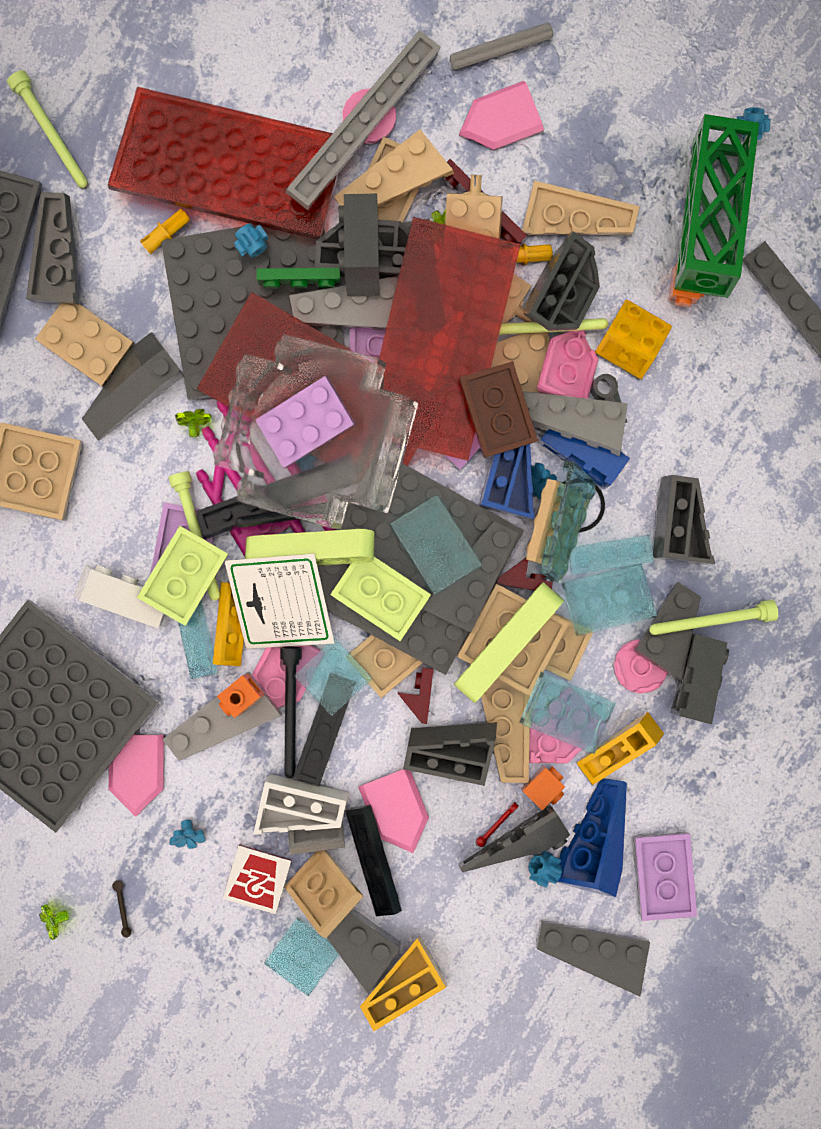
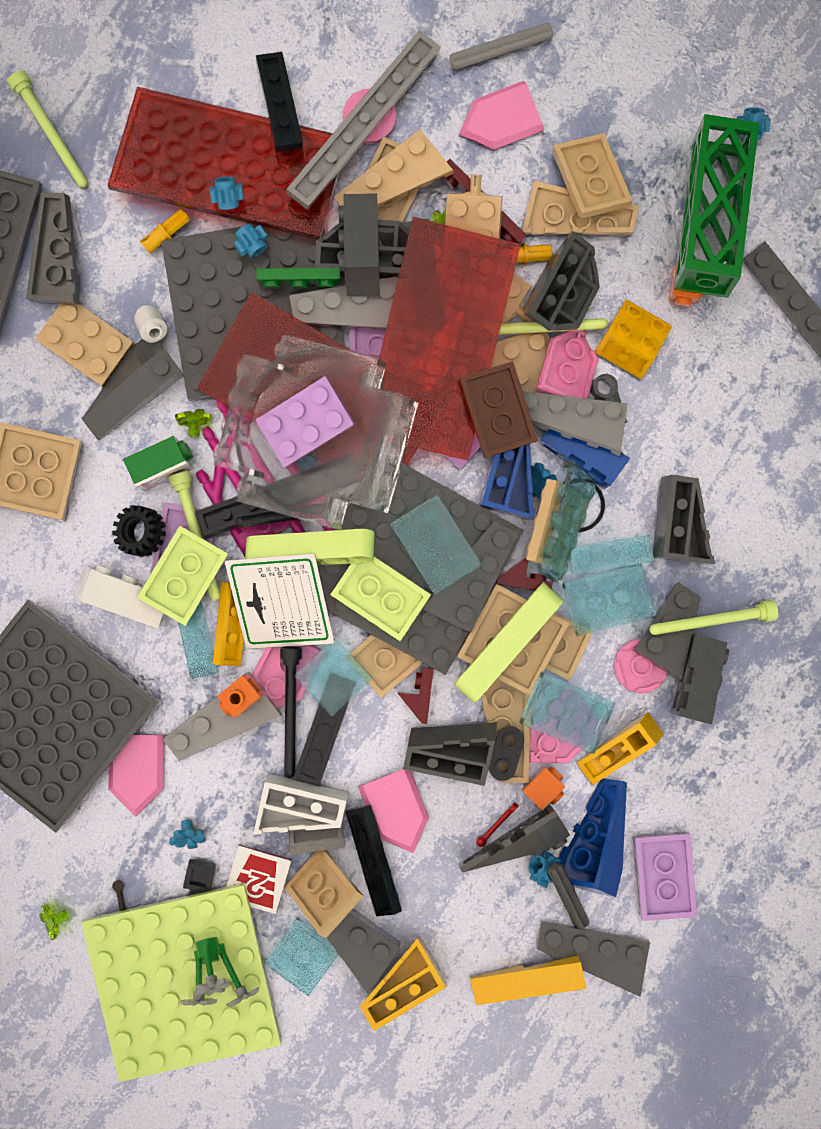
none -> yellowish green plate [81,883,281,1082]
none -> black tyre [112,505,166,557]
none -> green piece [123,436,194,491]
none -> white brick [134,305,167,343]
none -> plant [180,937,259,1007]
none -> black plate [183,859,216,896]
none -> dark azure gear [209,176,244,210]
none -> black plate [256,51,303,153]
none -> yellow slope [470,955,587,1005]
none -> black plate [489,726,524,781]
none -> dark grey axle [548,862,590,930]
none -> tan plate [552,133,633,219]

